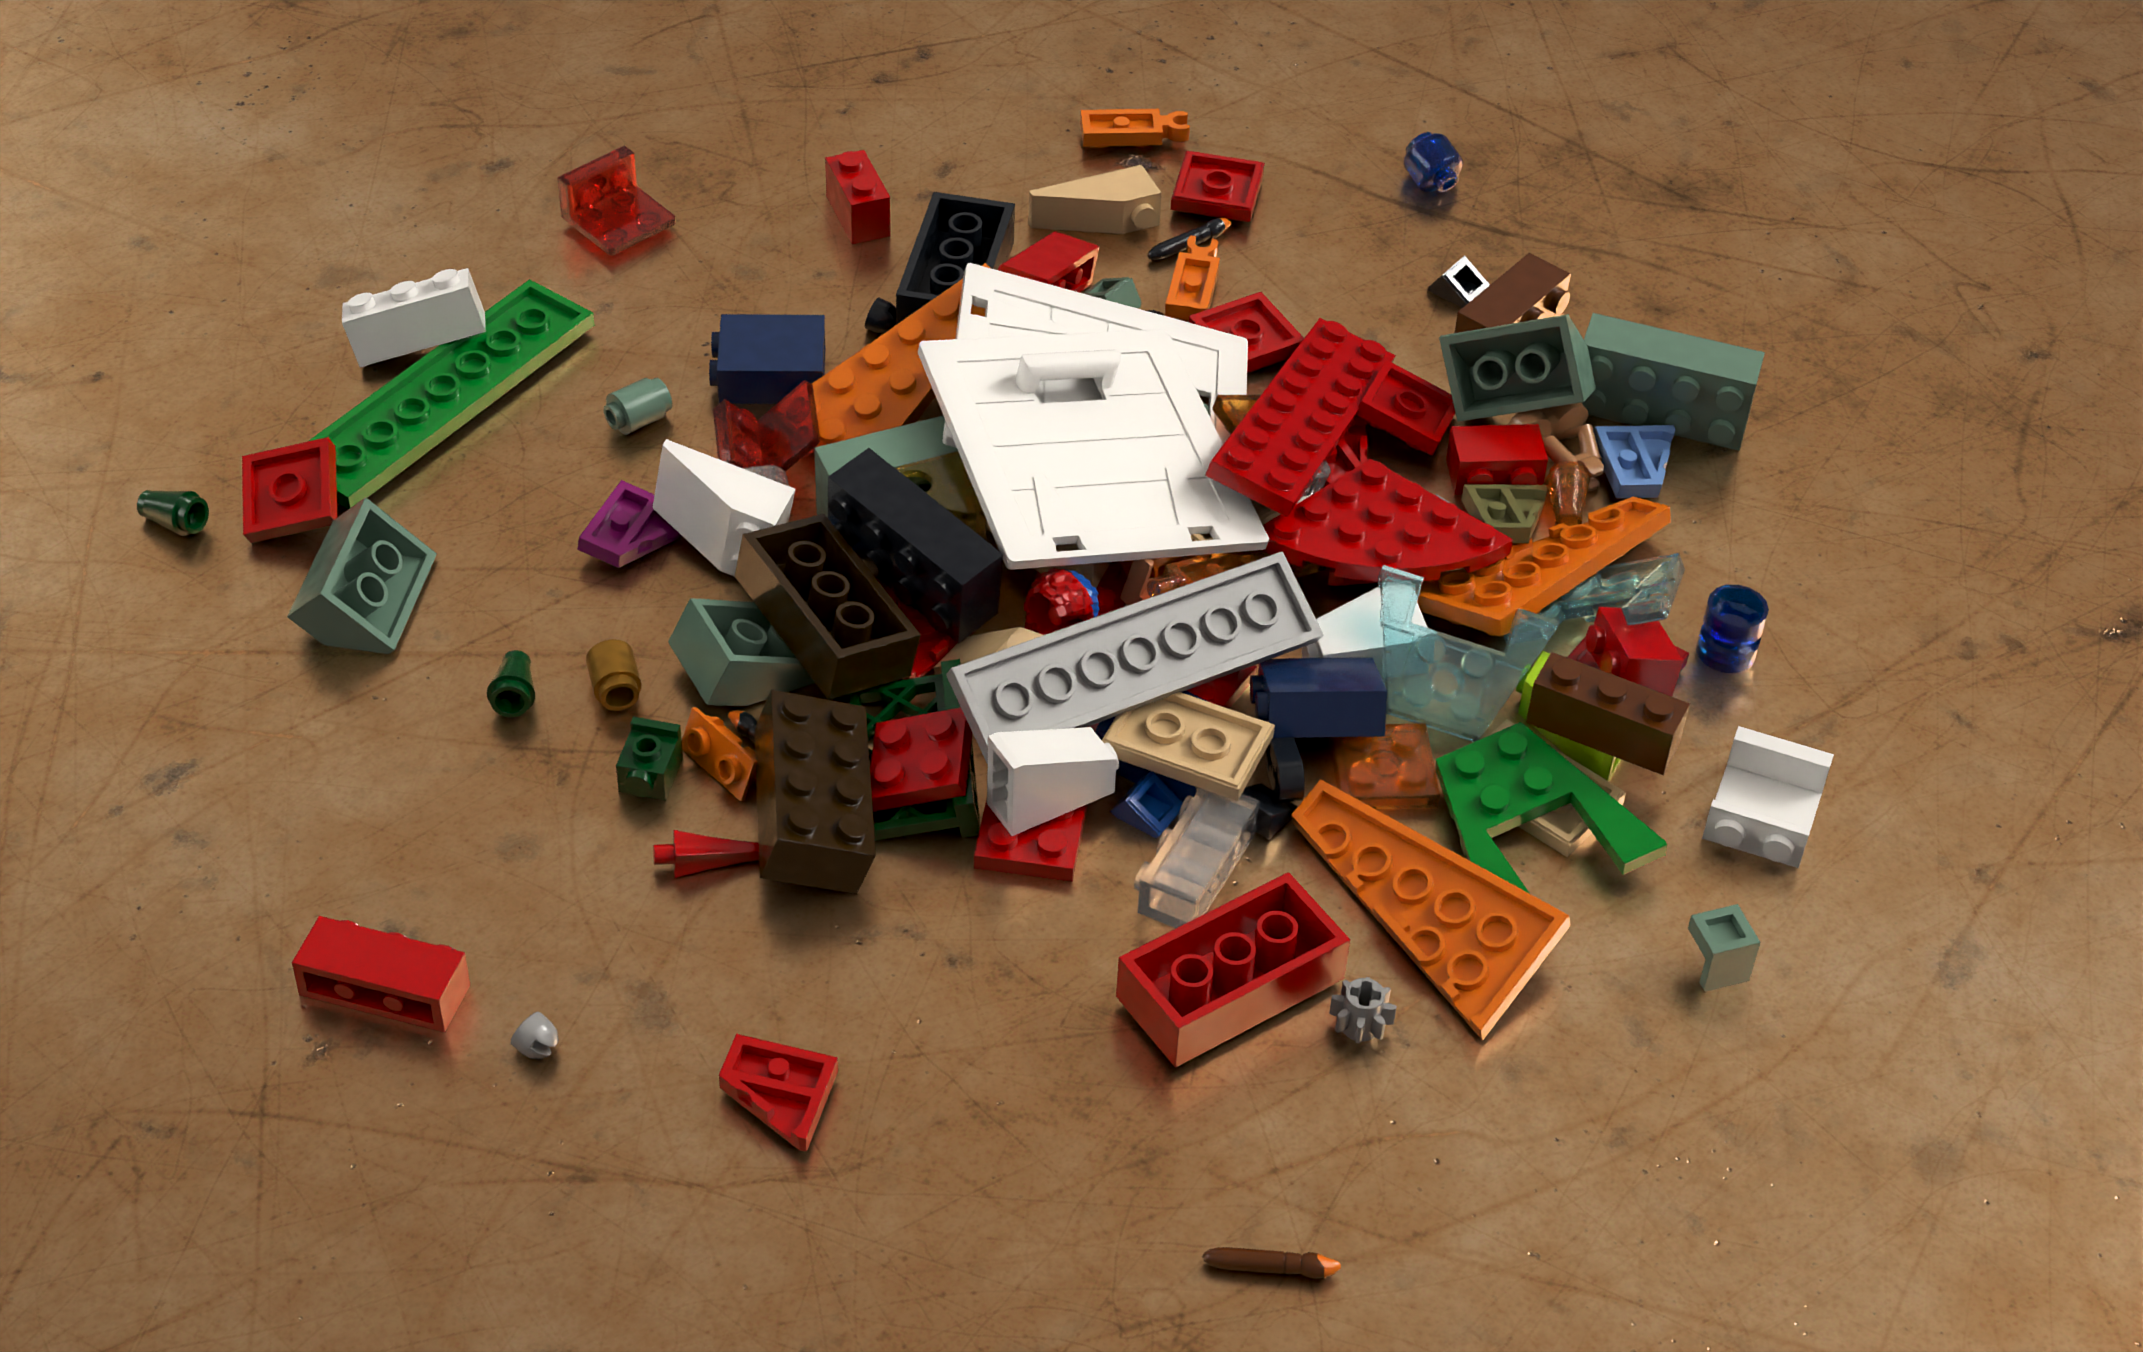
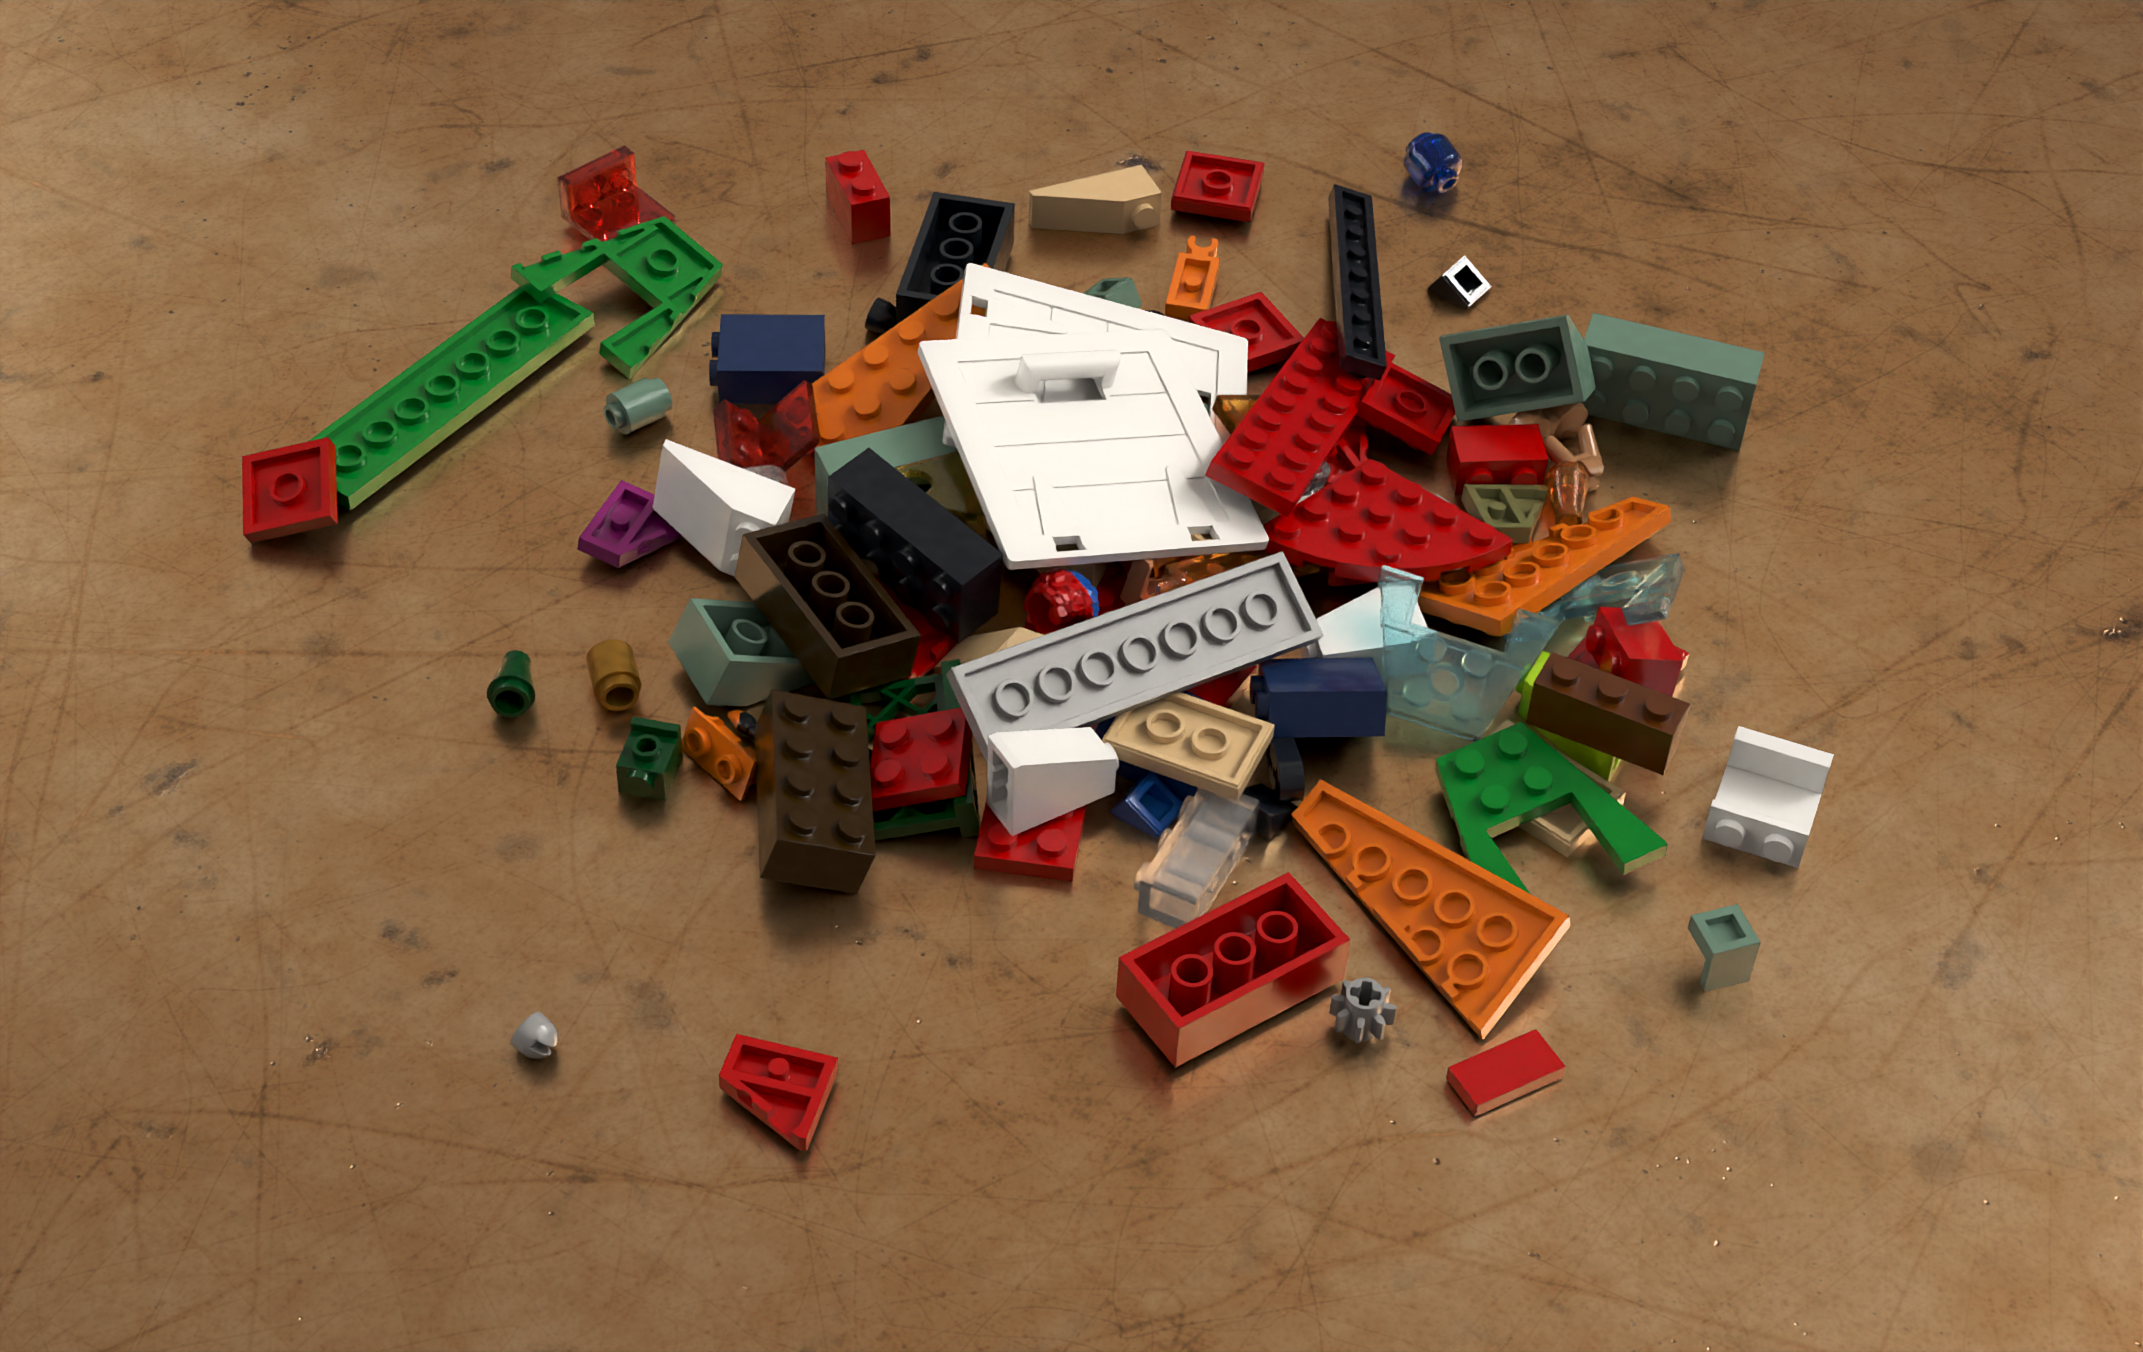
dark green cone [137,490,209,536] -> none
sand green slope [287,497,437,654] -> none
red brick [291,916,470,1033] -> none
white brick [342,268,486,367] -> none
red piece [653,830,759,878] -> none
red brick [997,231,1099,293] -> none
orange plate [1080,109,1190,148] -> none
black piece [1147,218,1231,260] -> none
reddish brown piece [1202,1247,1341,1279] -> none
clear orange plate [1329,723,1440,810] -> none
reddish brown brick [1454,253,1571,333] -> none
medium blue wing [1593,425,1675,498] -> none
clear blue wheel [1696,585,1769,673] -> none
none -> green wing [511,216,723,379]
none -> black plate [1328,184,1387,381]
none -> red tile [1446,1029,1566,1117]

